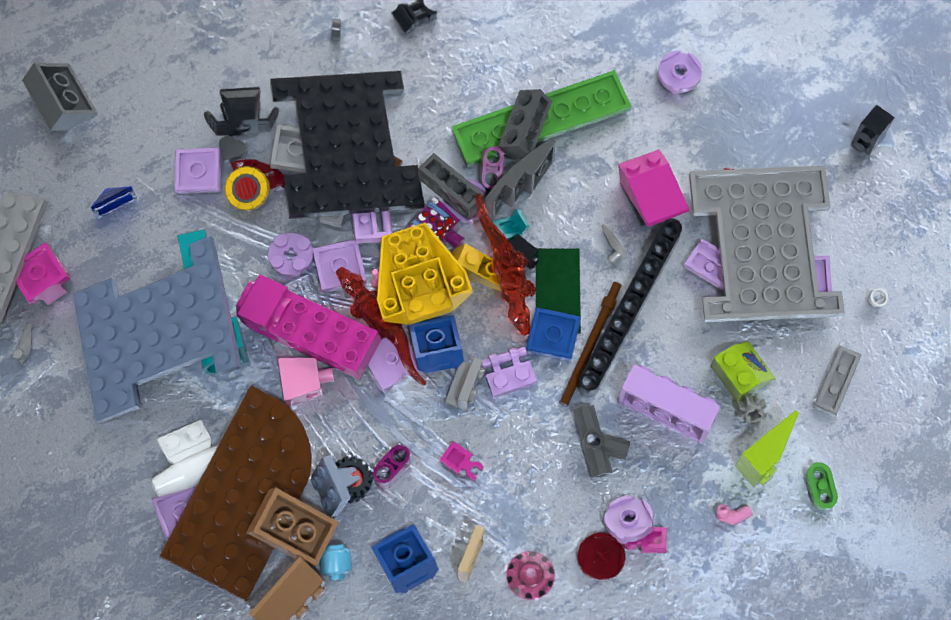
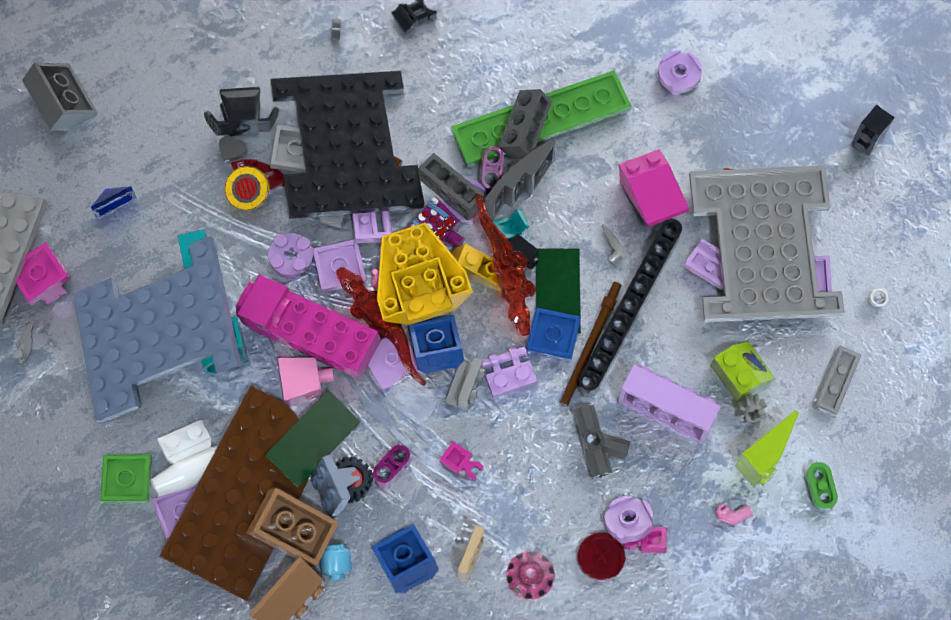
lavender plate [175,147,221,194] -> none
none -> bright green tile [100,454,152,503]
none -> dark green piece [265,390,360,488]

